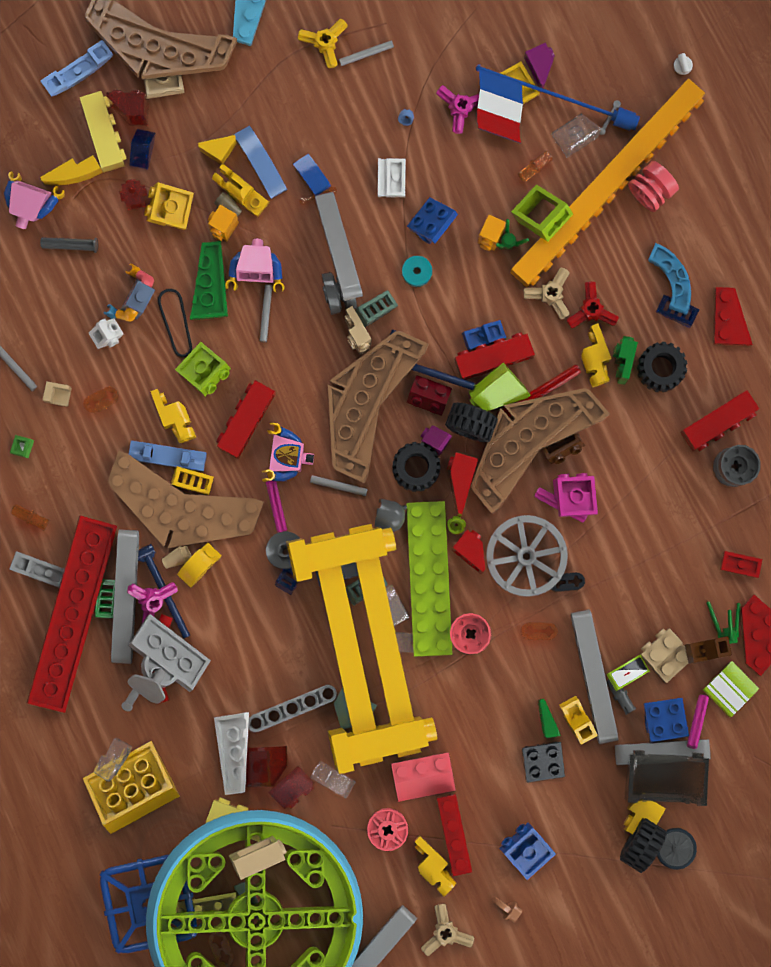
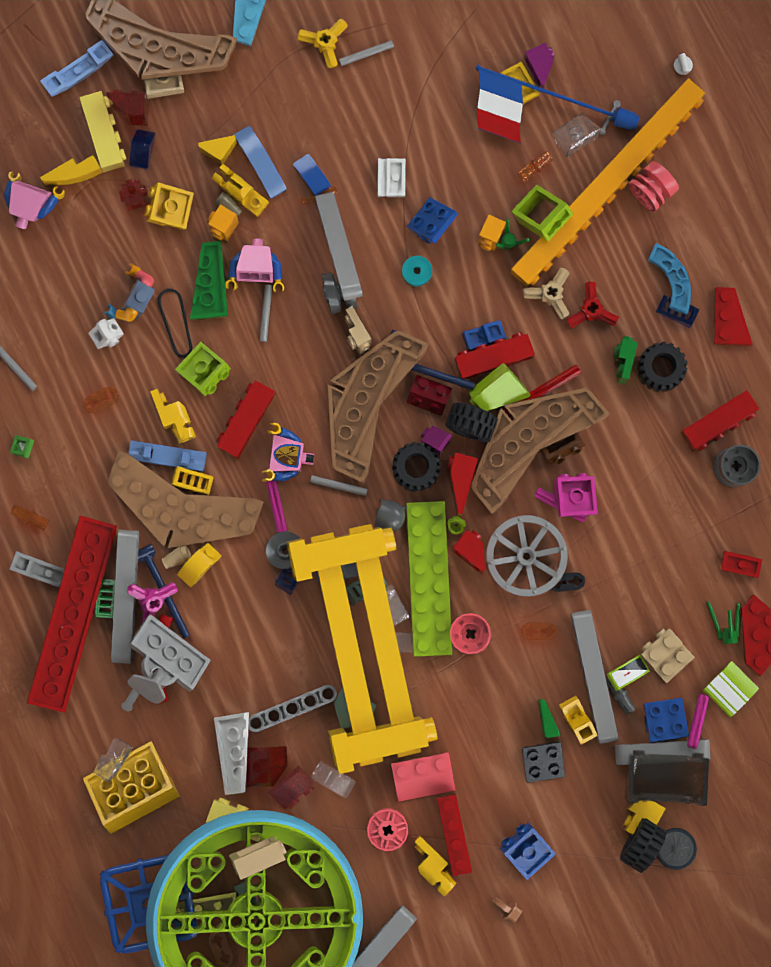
dark grey axle [40,237,98,253] -> none
tan panel [43,381,72,407] -> none
sand green slope [356,290,398,327] -> none
medium blue hinge [398,109,414,126] -> none
tan bush [421,904,474,956] -> none
dark pink bush [436,85,479,134] -> none
yellow plate [581,323,612,387] -> none
reddish brown brick [685,636,732,664] -> none

